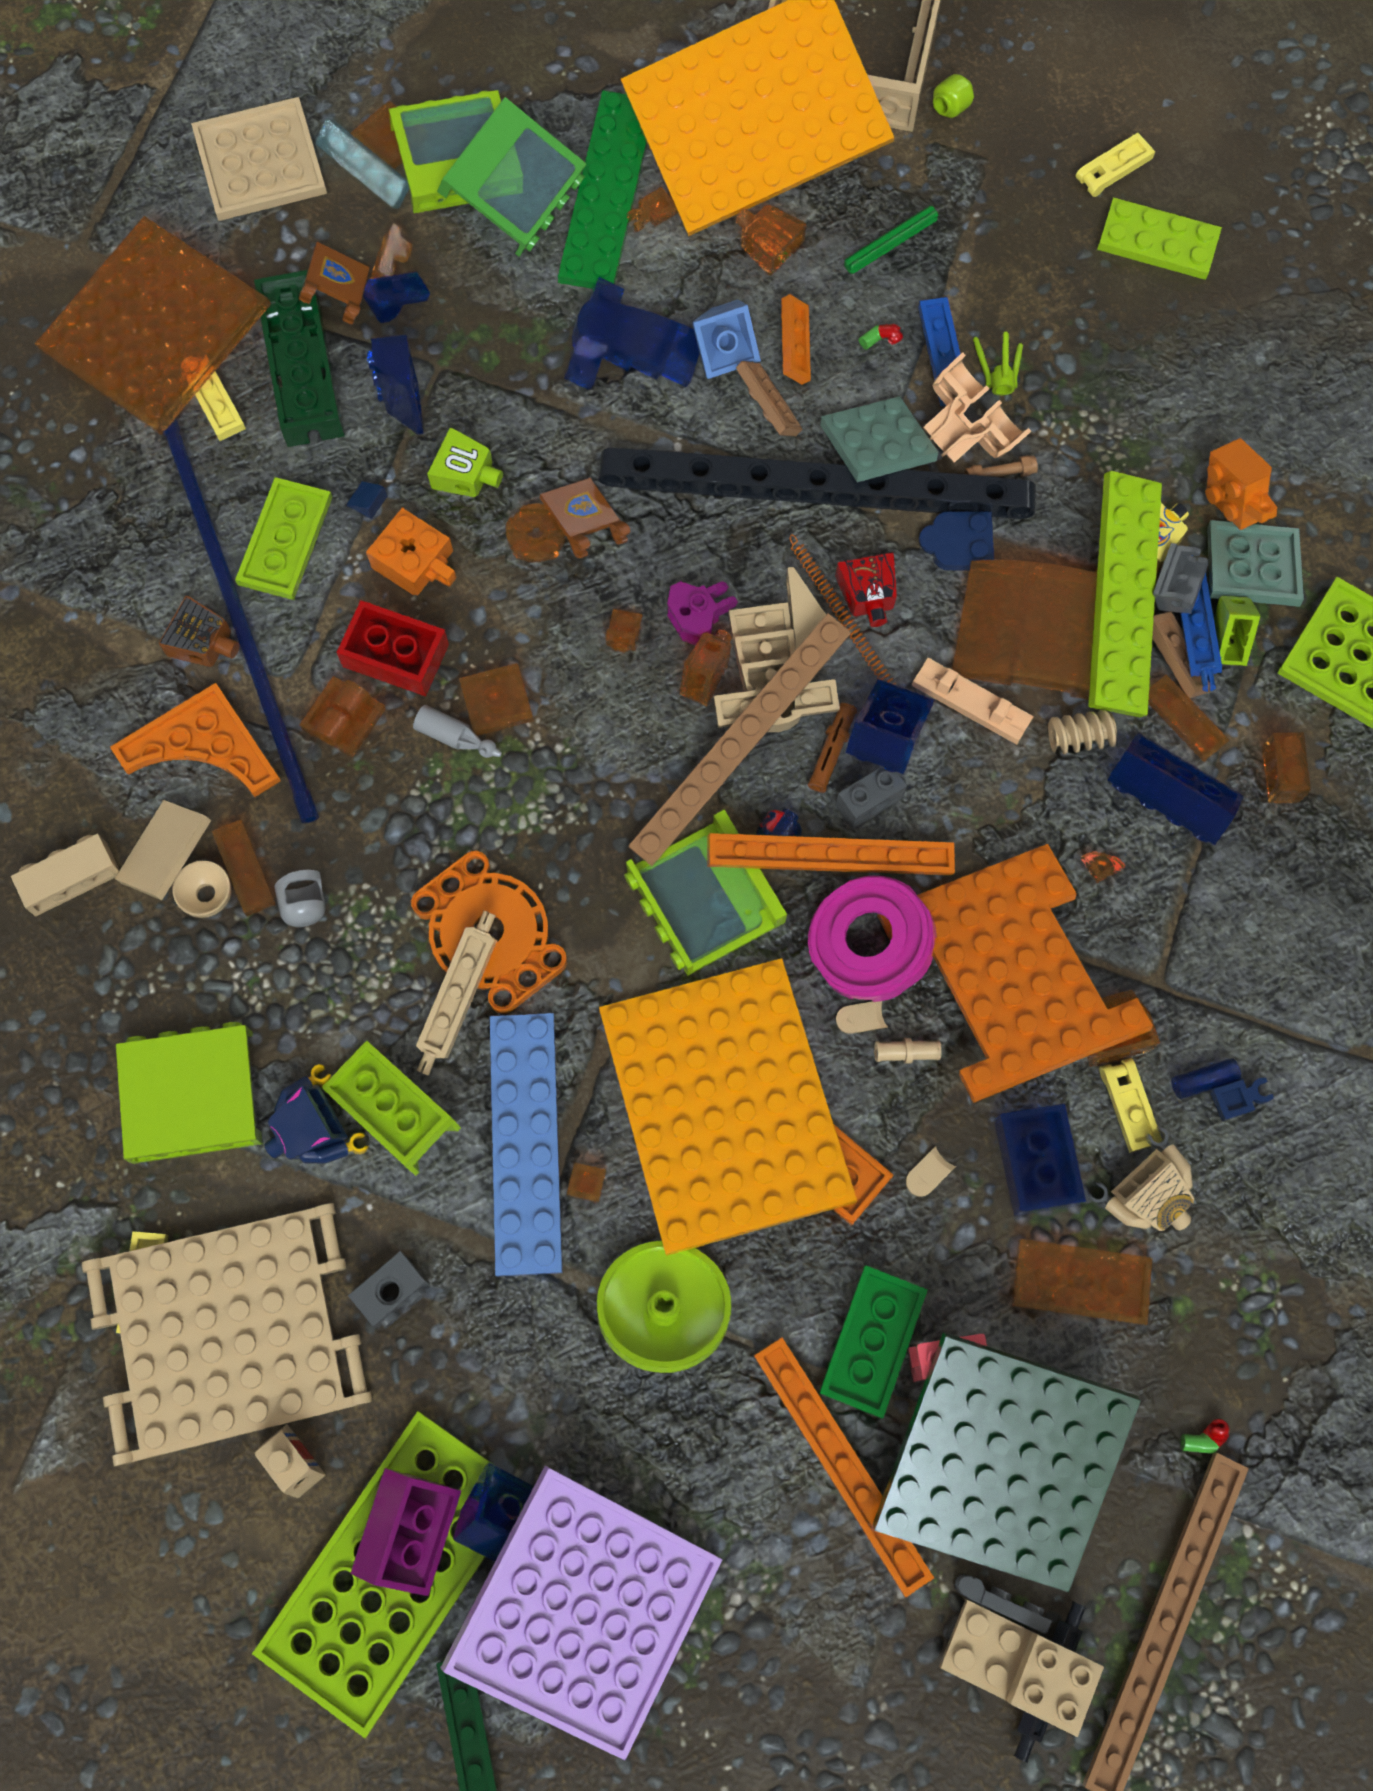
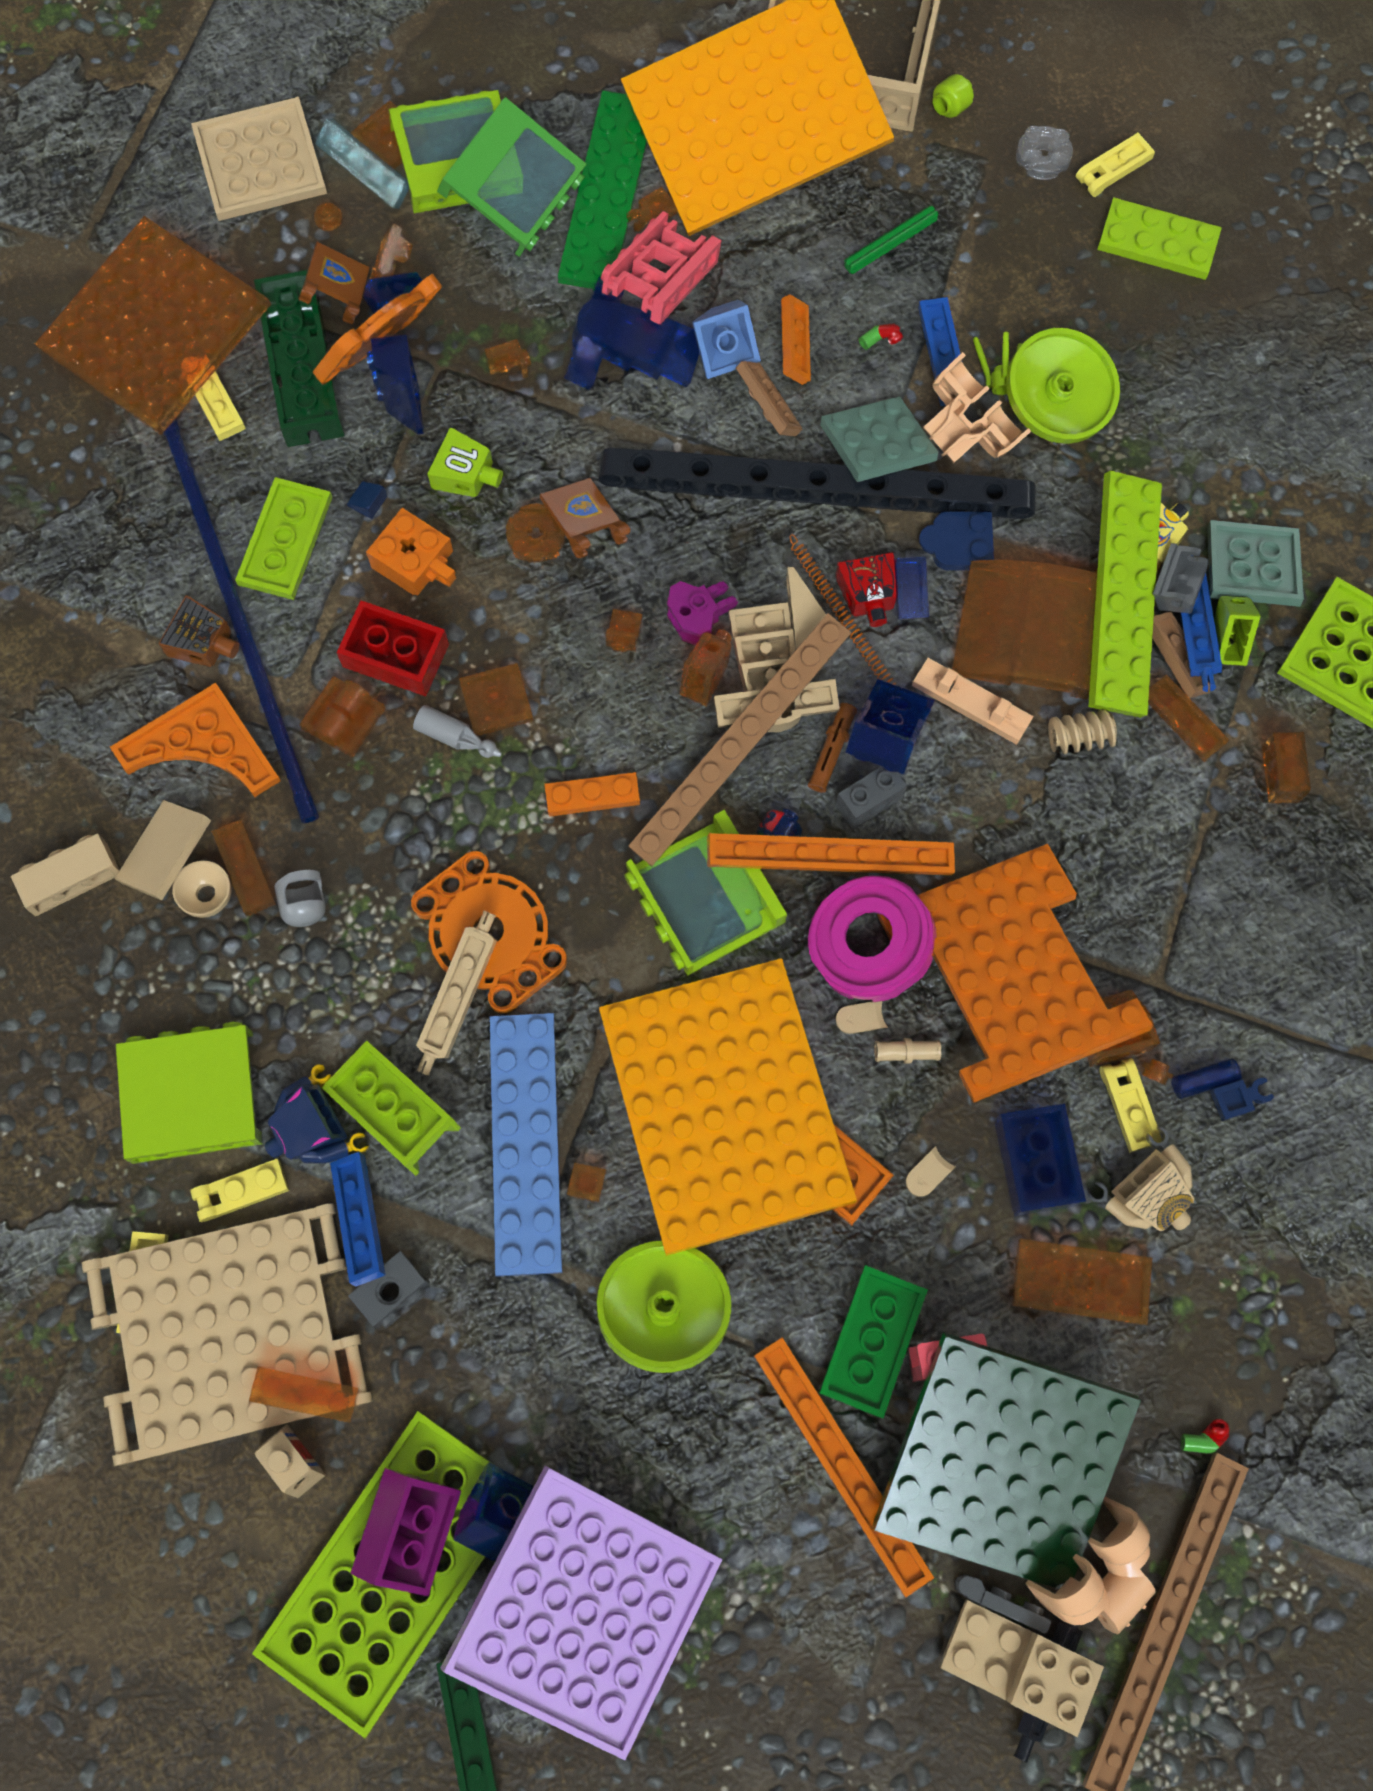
clear orange torso [736,205,806,276] -> none
medium nougat bar [965,455,1038,477] -> none
clear orange tile [1080,851,1125,884] -> none
clear blue slope [1107,732,1244,845] -> none
orange hinge [1205,438,1278,530] -> none
none -> light yellow plate [190,1158,290,1222]
none -> clear orange plate [249,1367,360,1423]
none -> orange piece [312,274,443,385]
none -> clear orange plate [314,202,343,231]
none -> blue plate [330,1152,386,1287]
none -> clear orange bracket [484,339,531,379]
none -> orange plate [545,772,640,817]
none -> coral fence [601,211,722,325]
none -> clear blue plate [894,557,929,619]
none -> lime dish [1006,328,1120,444]
none -> clear plate [1016,126,1073,180]
none -> light nougat piece [1025,1497,1156,1635]
none -> clear orange plate [1141,1059,1174,1085]

